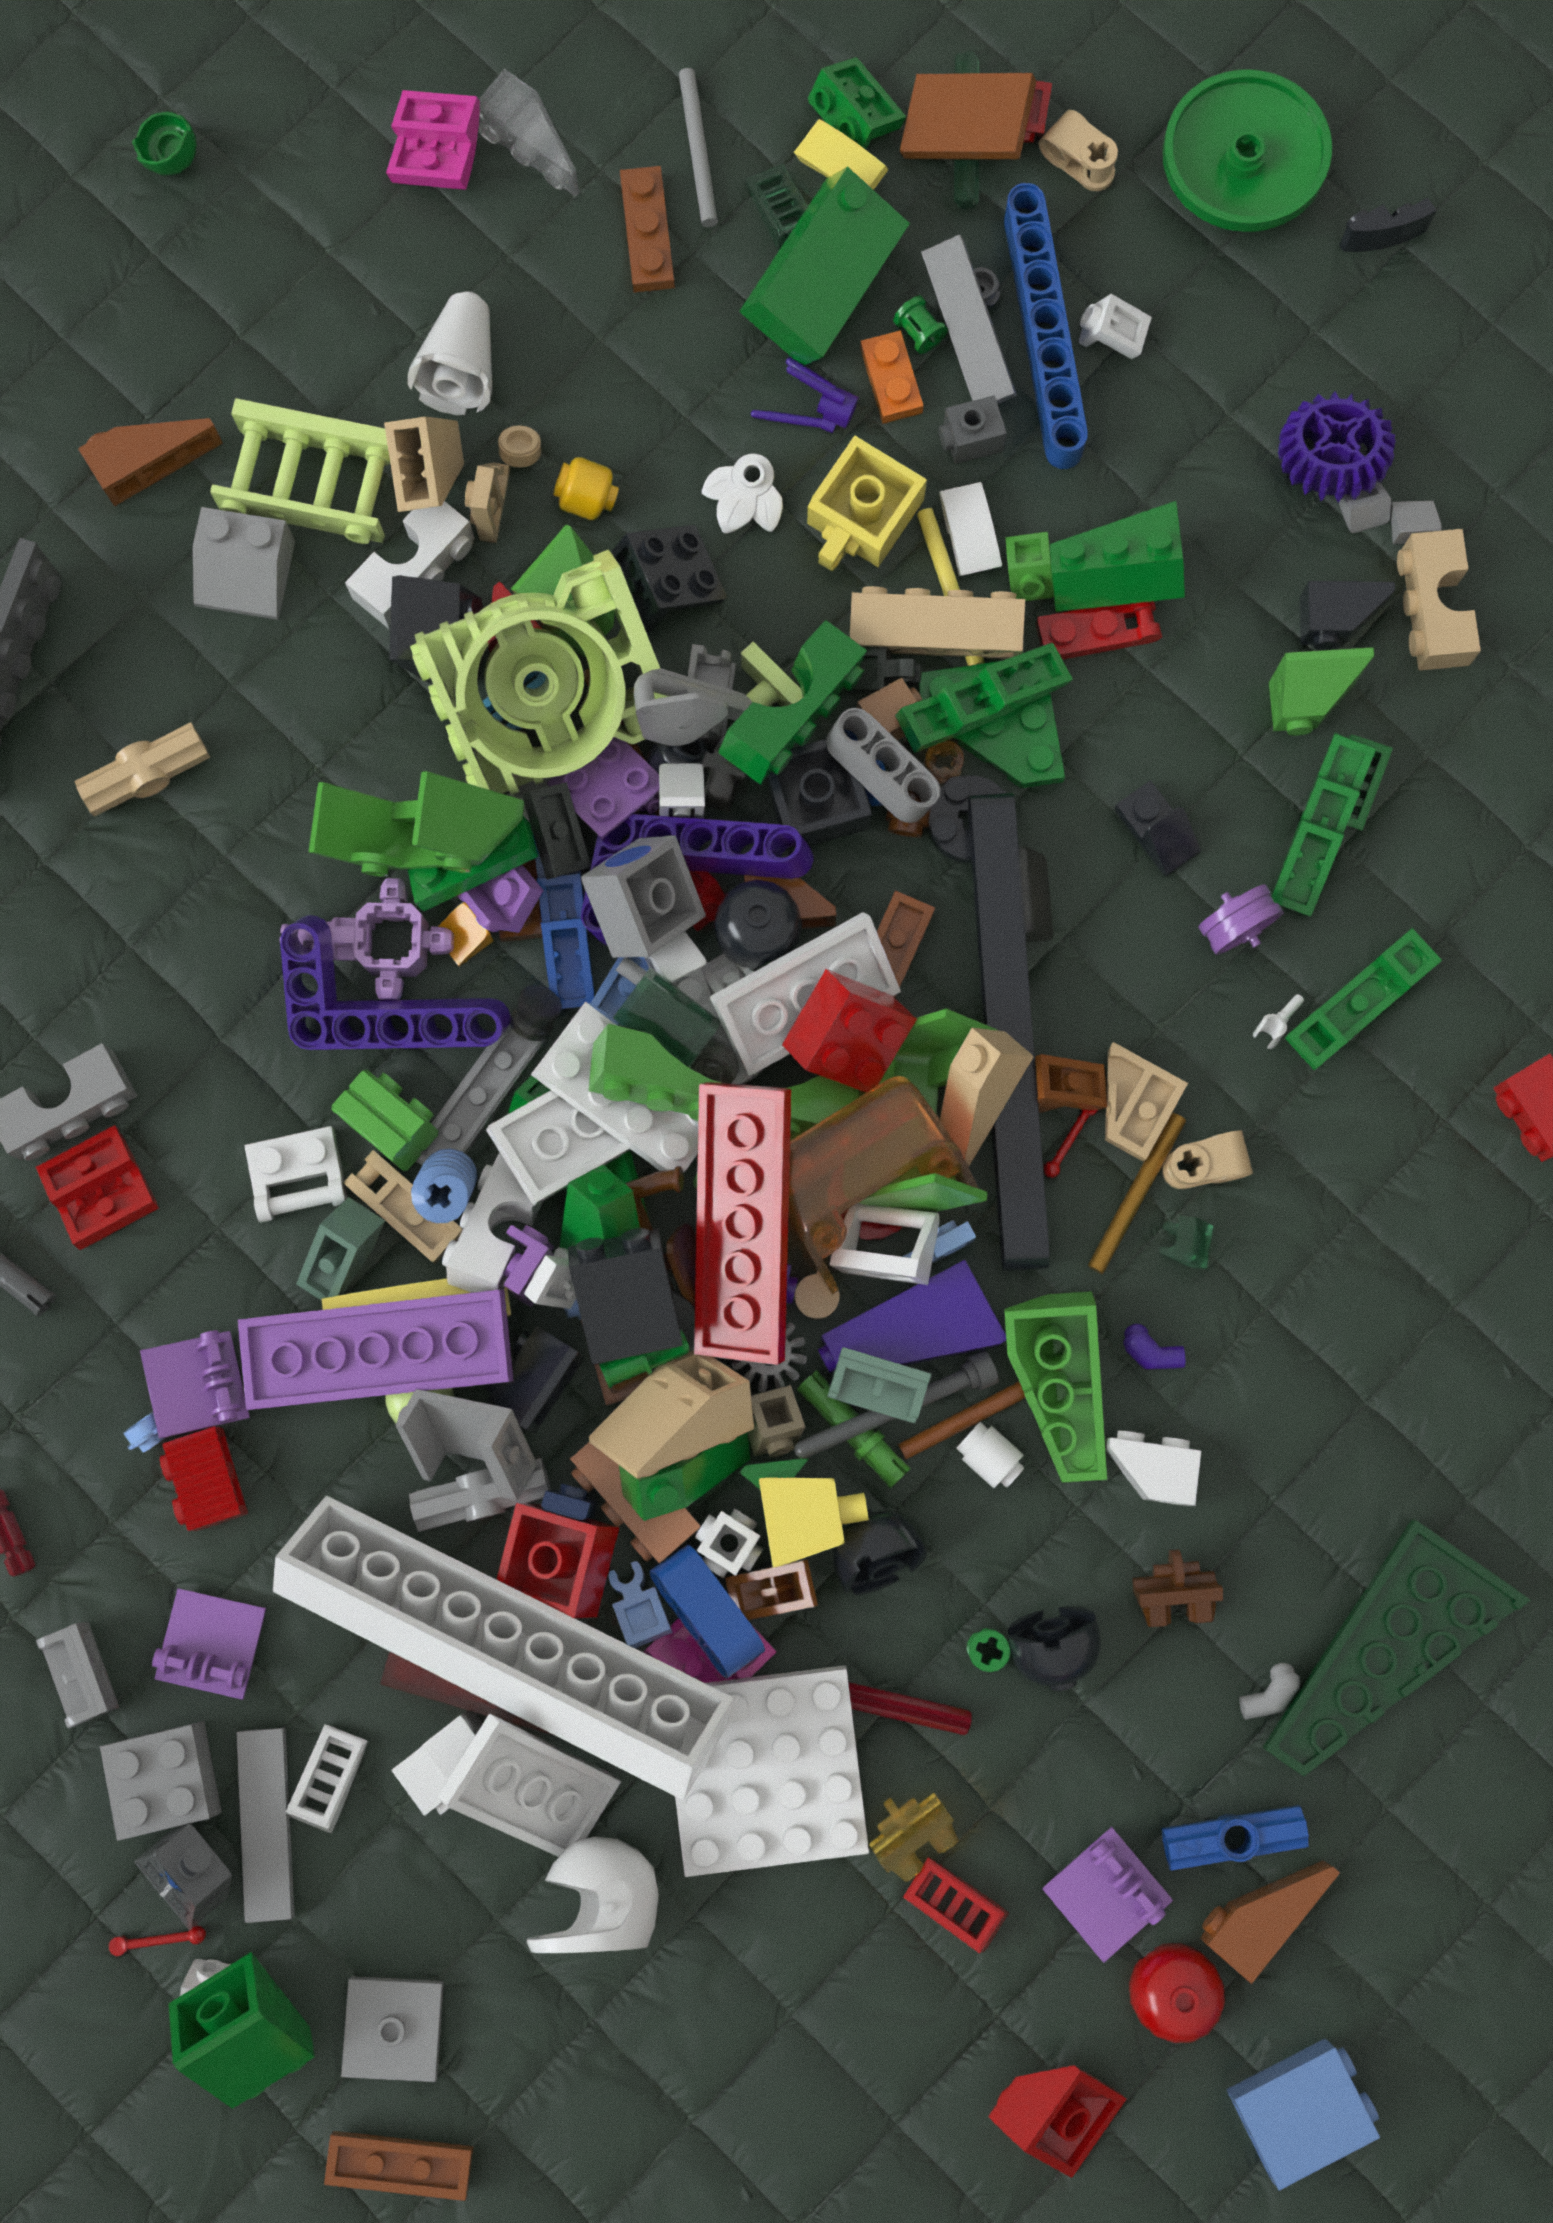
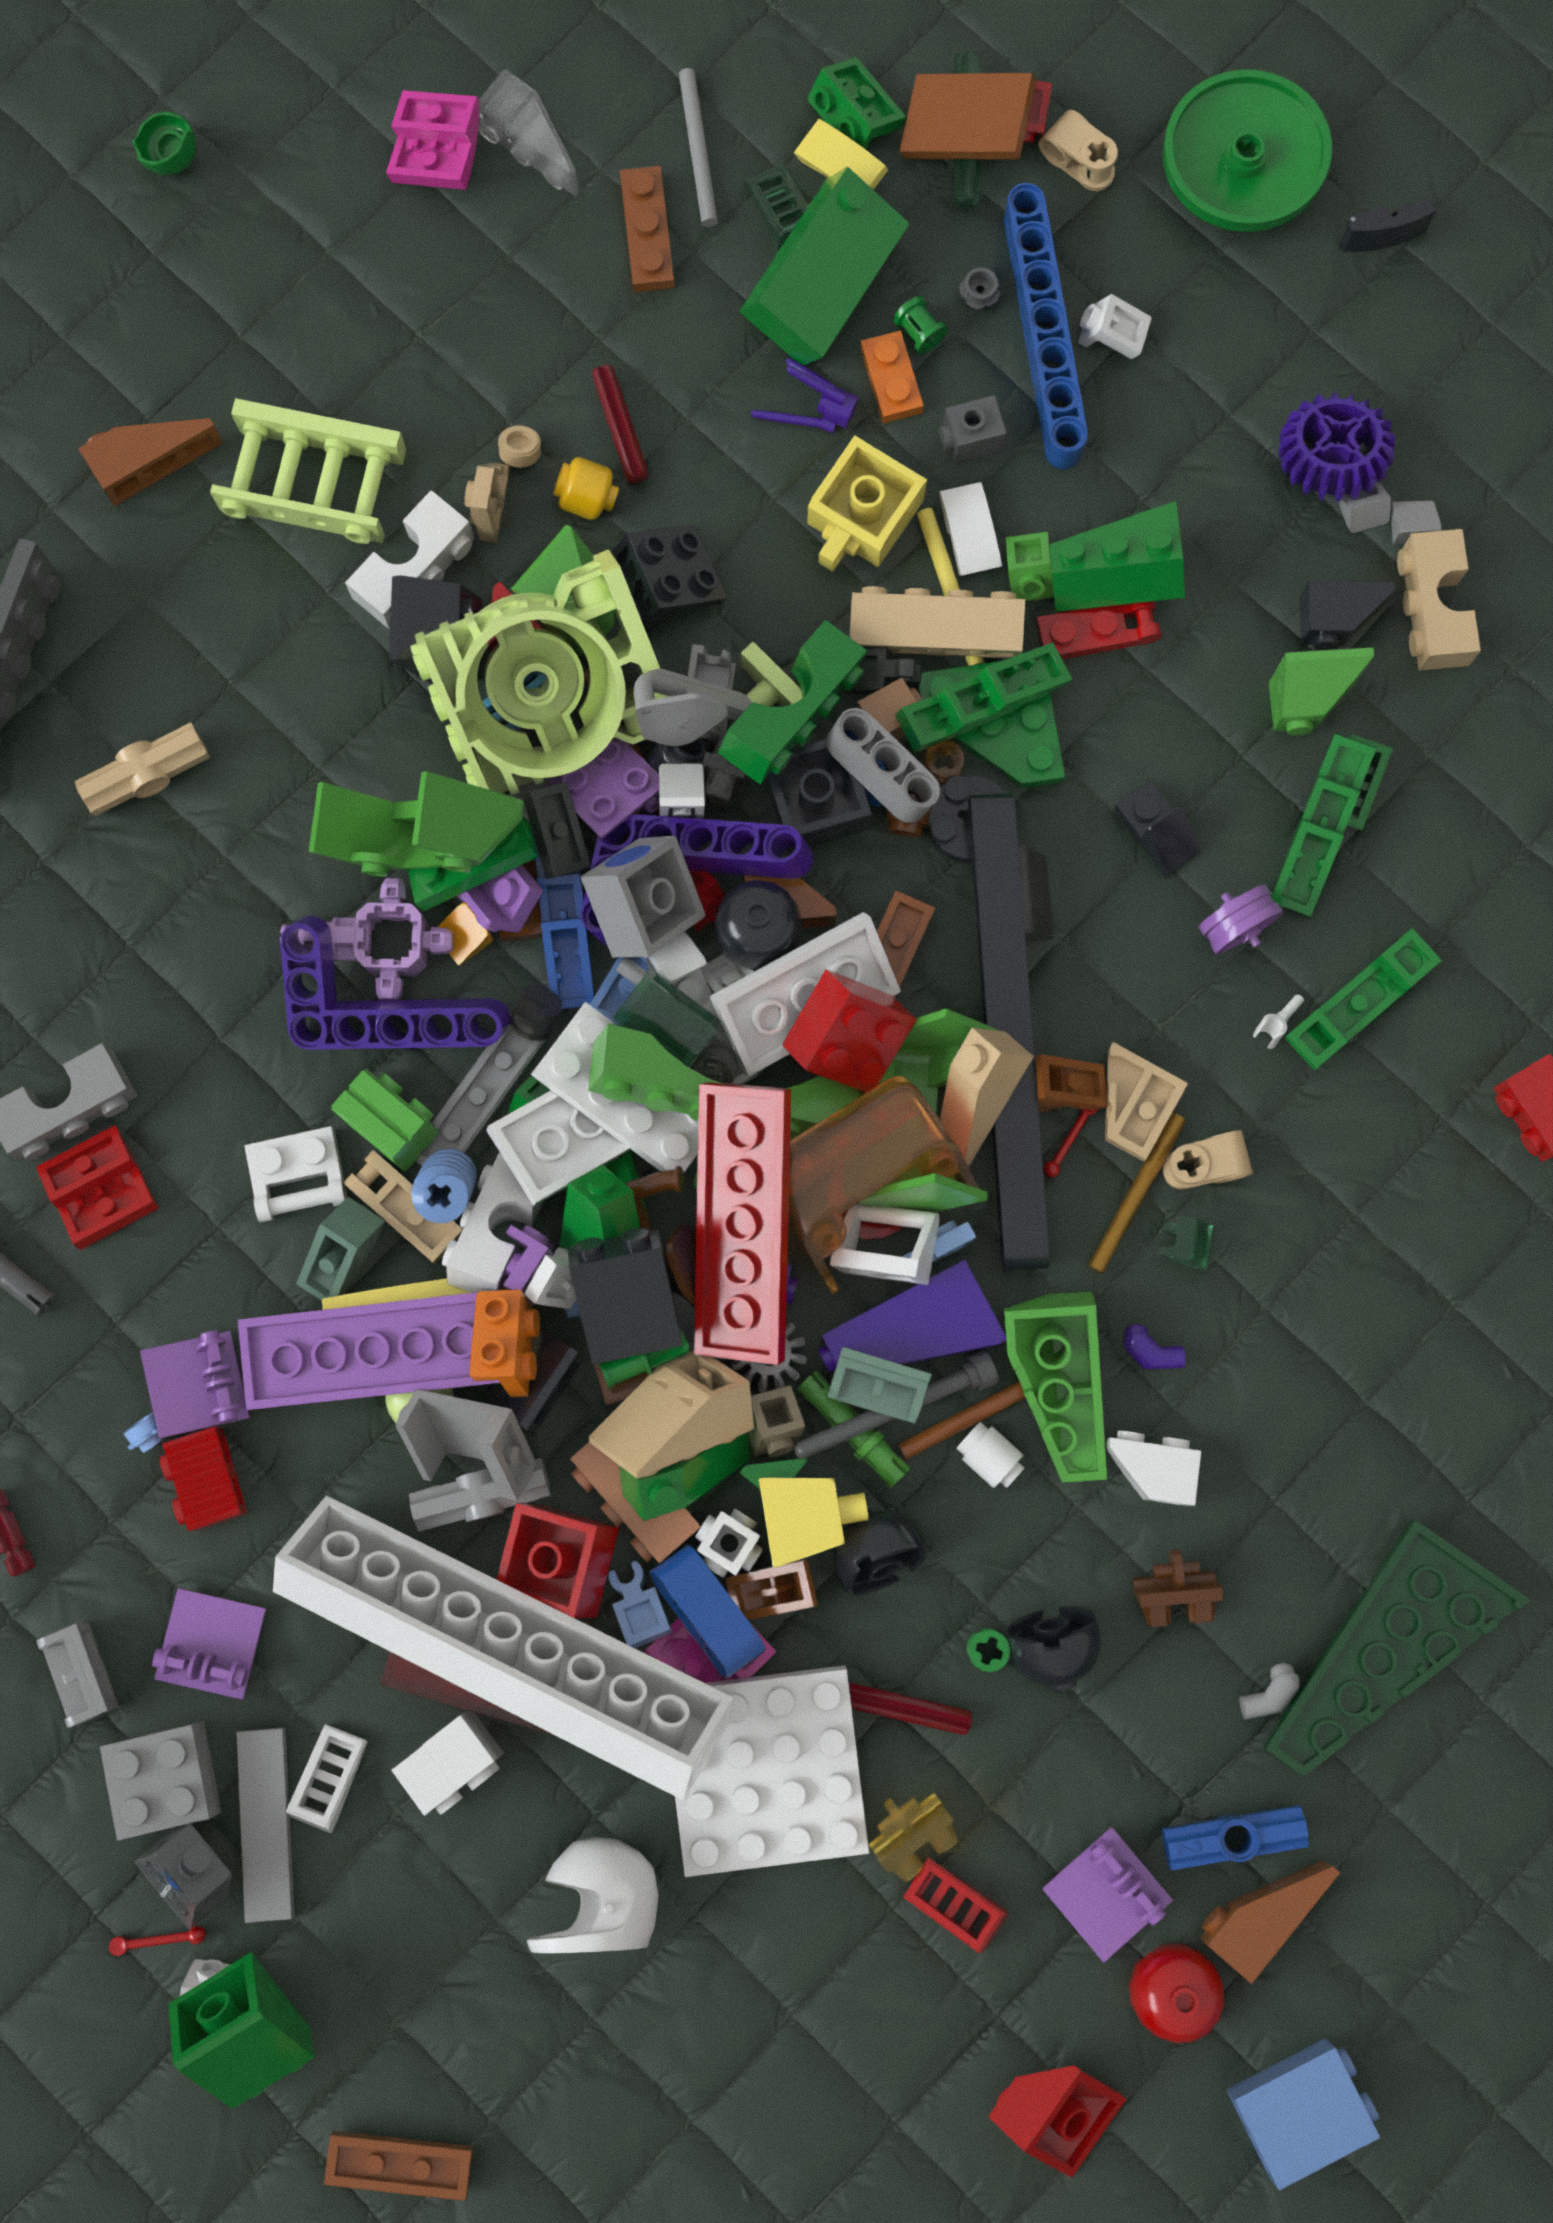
light grey slope [193,507,295,620] -> none
light grey plate [341,1976,444,2082] -> none
tan slope [384,416,464,512] -> none
white cone [408,292,492,415] -> none
white plate [437,1713,621,1857] -> none
dark blue plate [541,1484,598,1520] -> none
white plate [702,453,783,534] -> none
tan tile [795,1274,840,1320] -> none
light grey tile [921,235,1017,404] -> none
none -> orange bracket [469,1290,540,1397]
none -> dark red axle [592,364,648,484]

